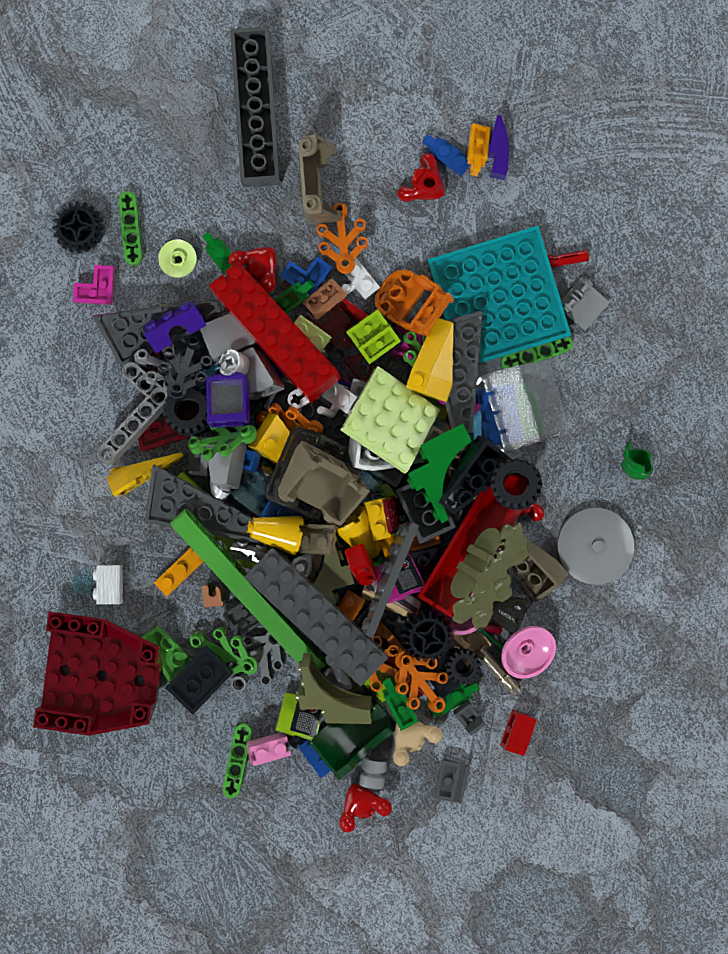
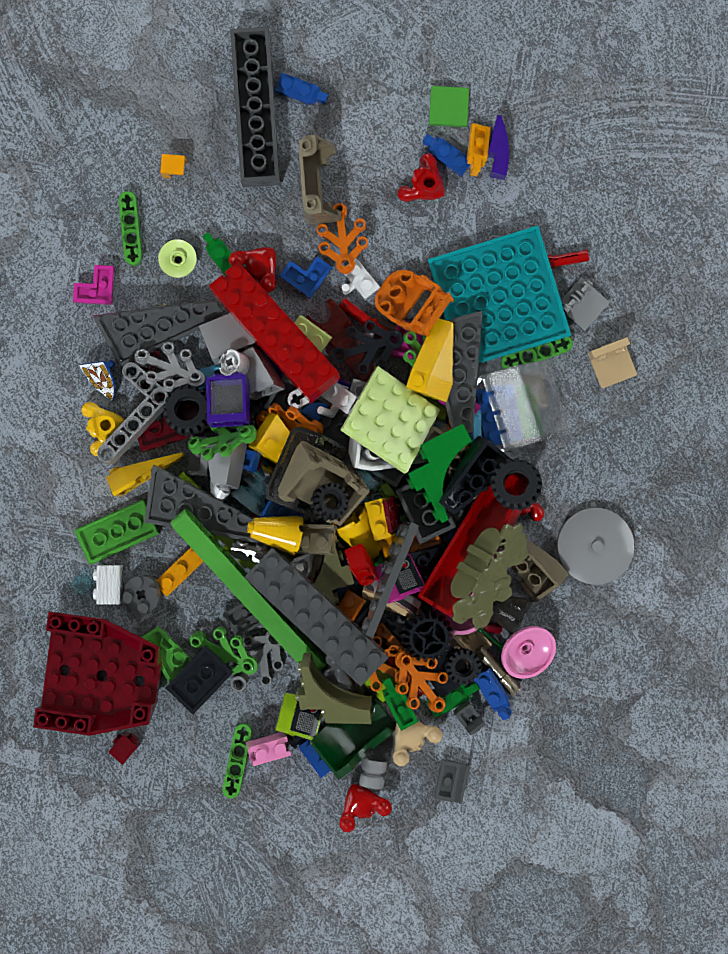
black gear [52,201,105,254] -> none
dark purple arch [143,300,207,353] -> none
black plant [157,336,212,401] -> none
nougat hinge [202,583,228,607] -> none
green hinge [274,279,315,314] -> none
nougat bracket [302,279,347,320] -> none
lime slope [346,309,401,364] -> none
red hinge [500,709,537,756] -> none
green hat [622,442,653,480] -> none
none -> bright green tile [74,499,160,565]
none -> shield [79,360,115,401]
none -> yellow head [81,402,125,456]
none -> dark red brick [108,732,141,765]
none -> dark grey plate [122,575,162,614]
none -> light orange panel [160,154,187,178]
none -> blue hinge [275,72,328,105]
none -> blue tile [301,403,328,421]
none -> black tyre [311,482,350,521]
none -> bright green tile [429,86,469,128]
none -> blue hinge [474,668,513,721]
none -> tan bracket [588,337,637,389]

